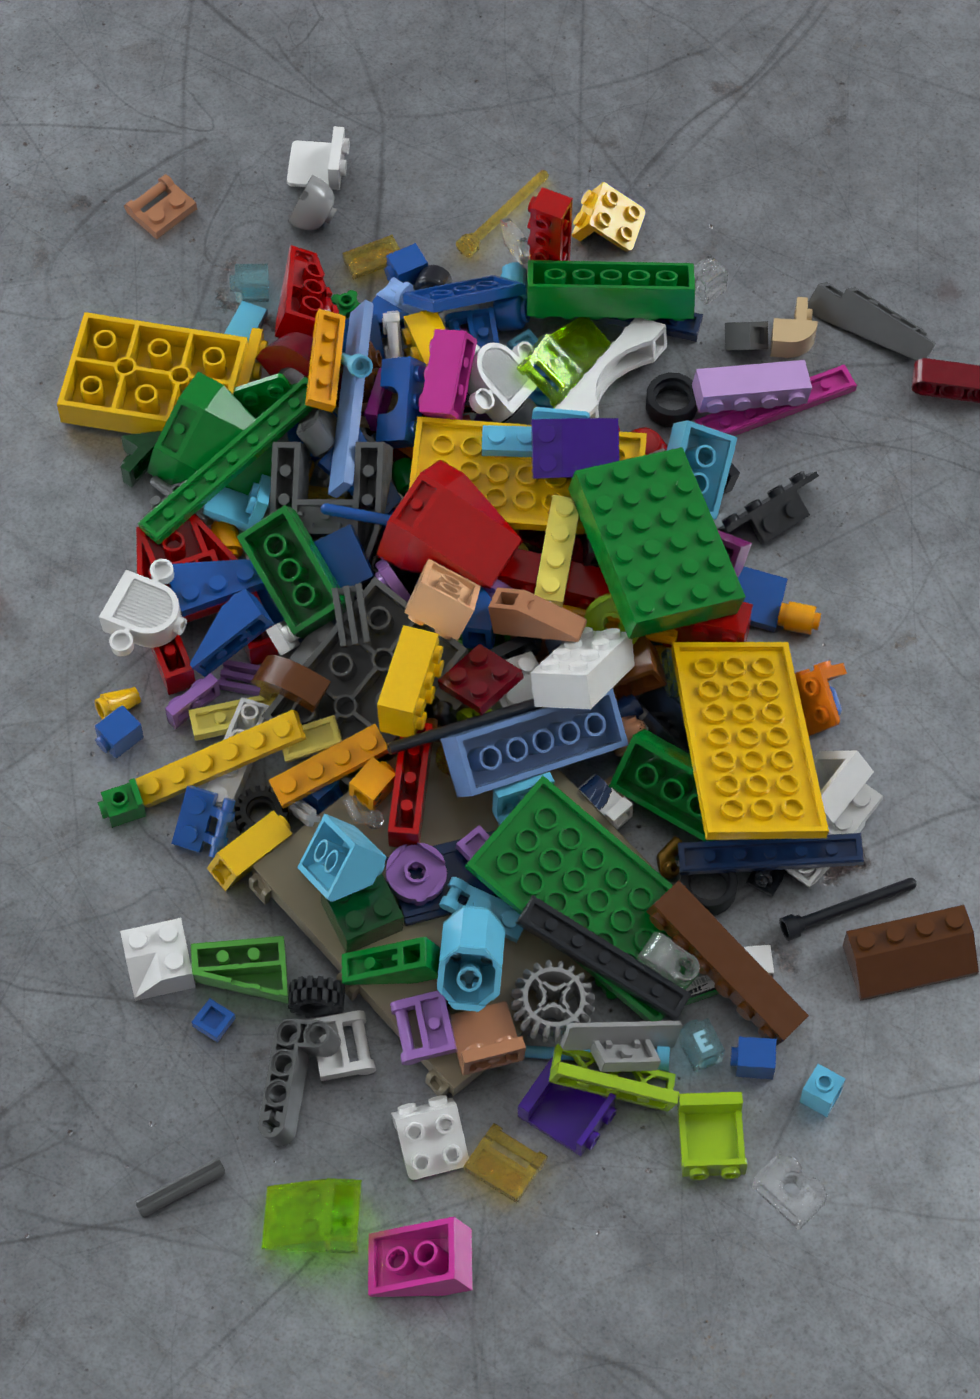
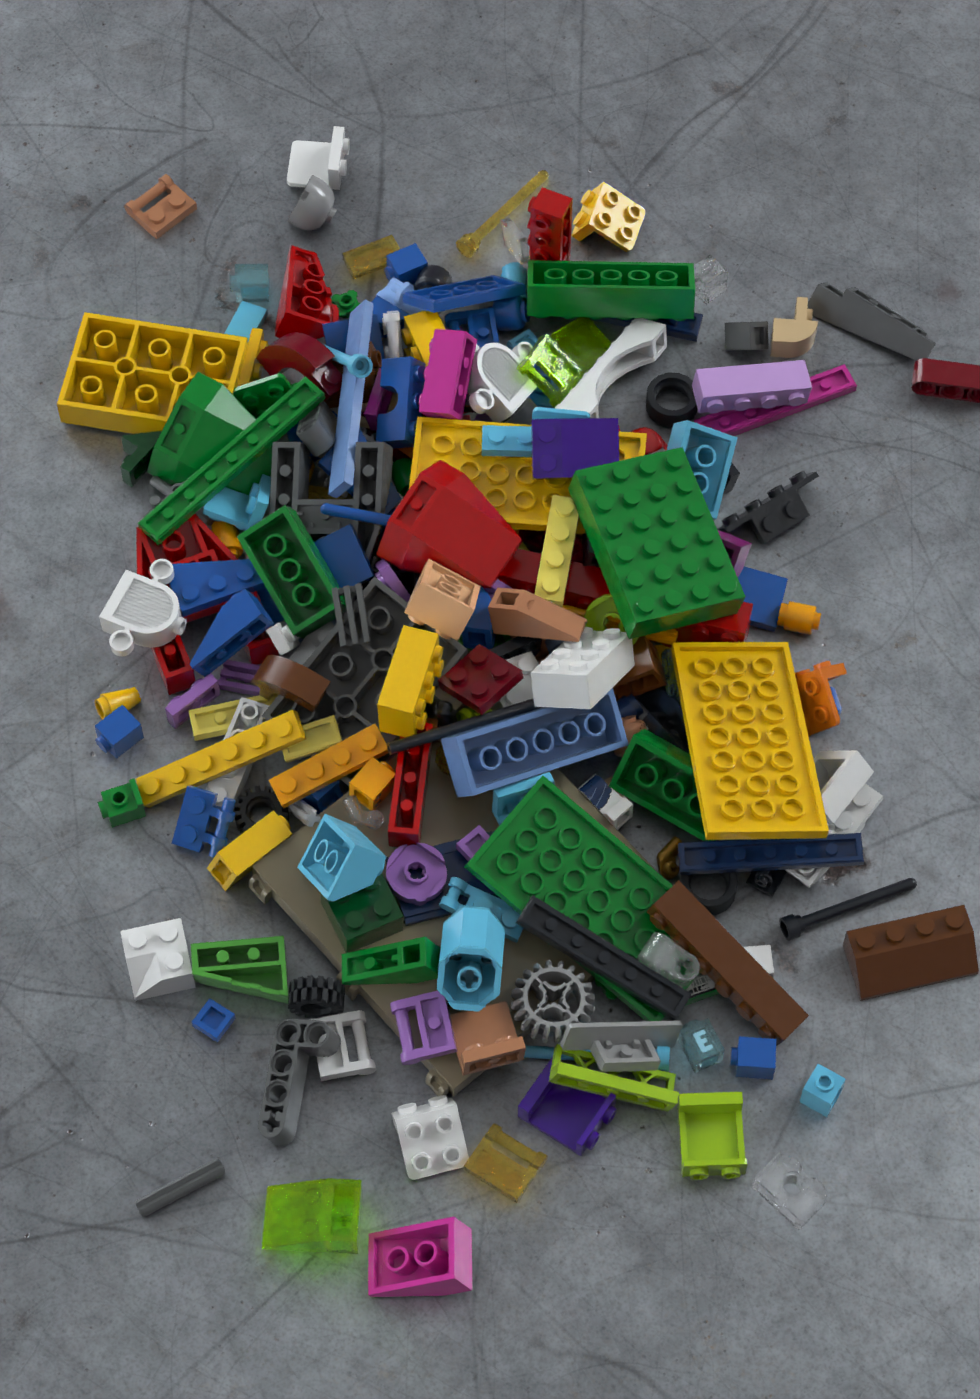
light orange plate [305,309,346,412] -> none

